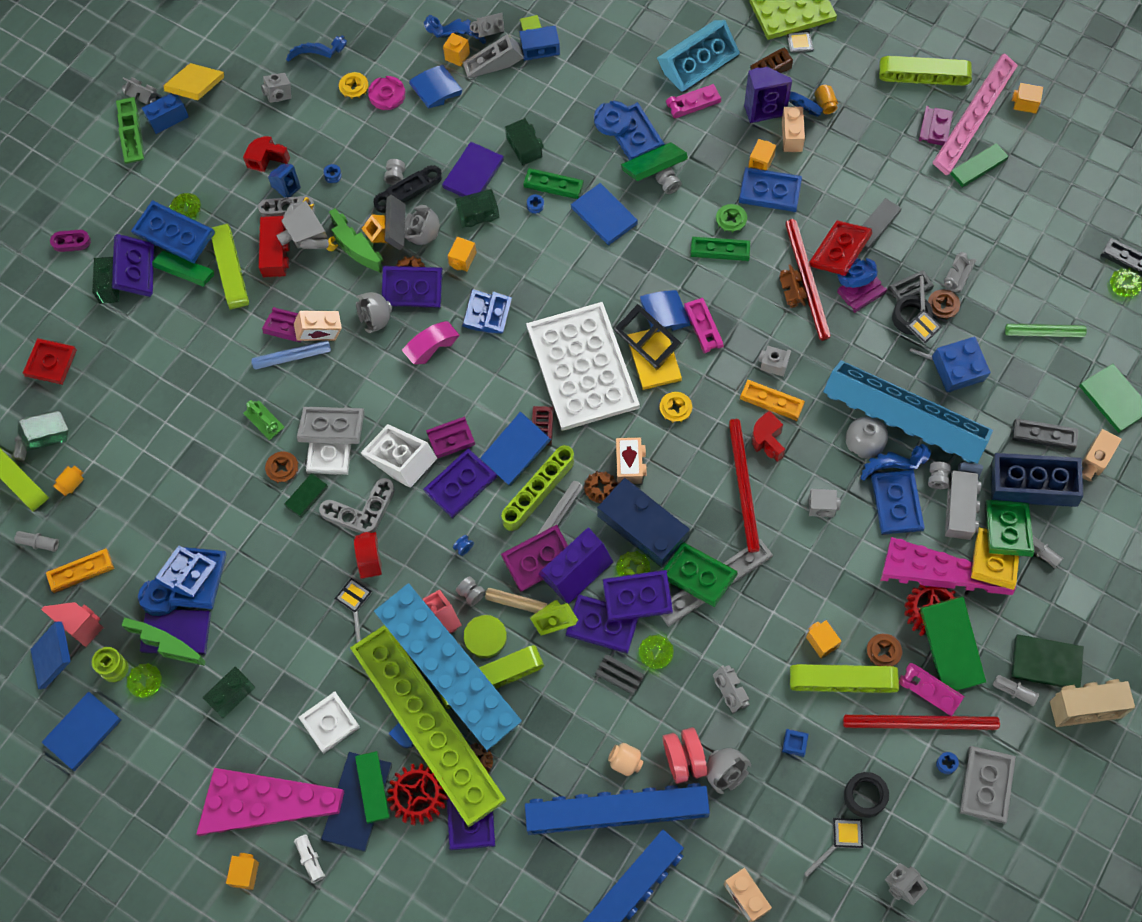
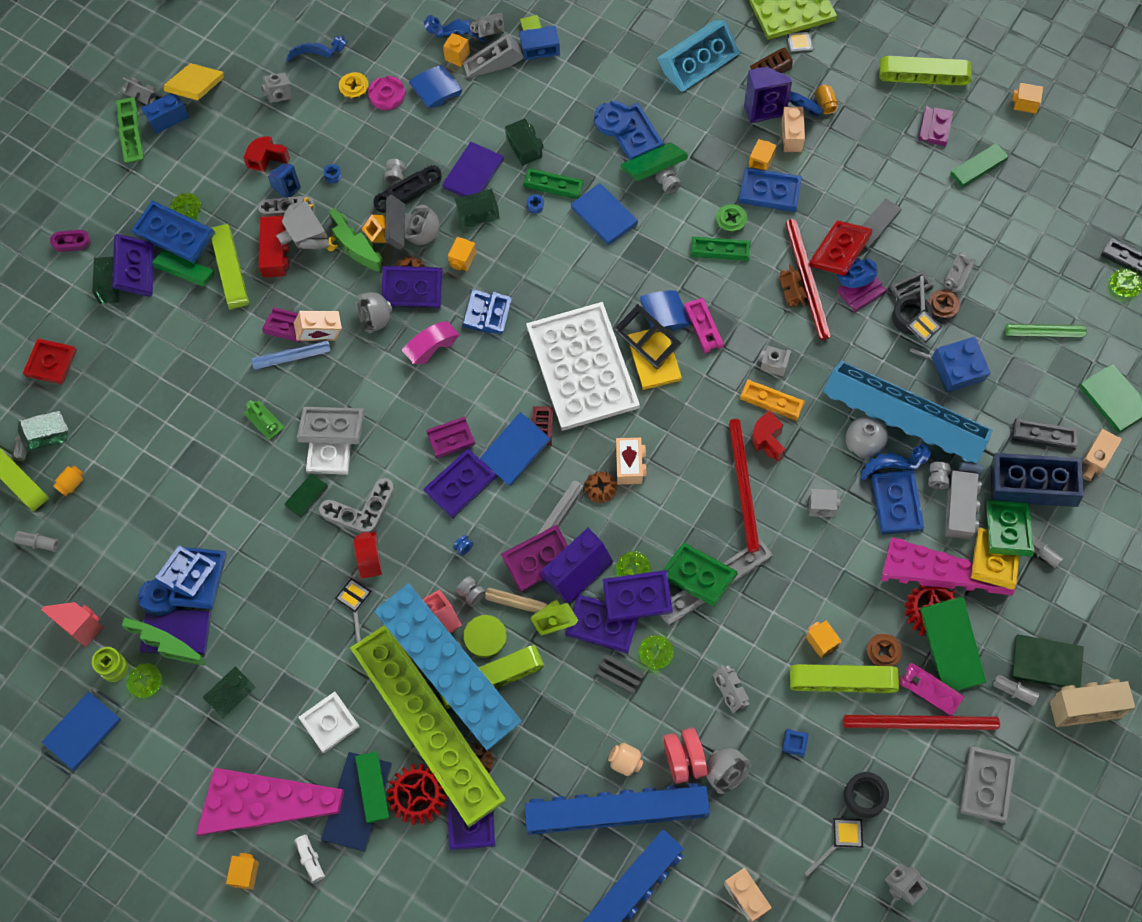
blue tile [31,621,71,689] -> none
light orange tile [46,548,115,593] -> none
dark orange gear [265,451,299,483] -> none
white slope [361,424,437,488] -> none
blue tile [388,723,414,749] -> none
lime beam [501,445,574,531] -> none
dark blue brick [597,478,690,568] -> none
yellow gear [660,392,692,423] -> none
dark pink plate [666,84,721,118] -> none
bright pink tile [932,53,1018,175] -> none
blue bush [936,752,959,774] -> none

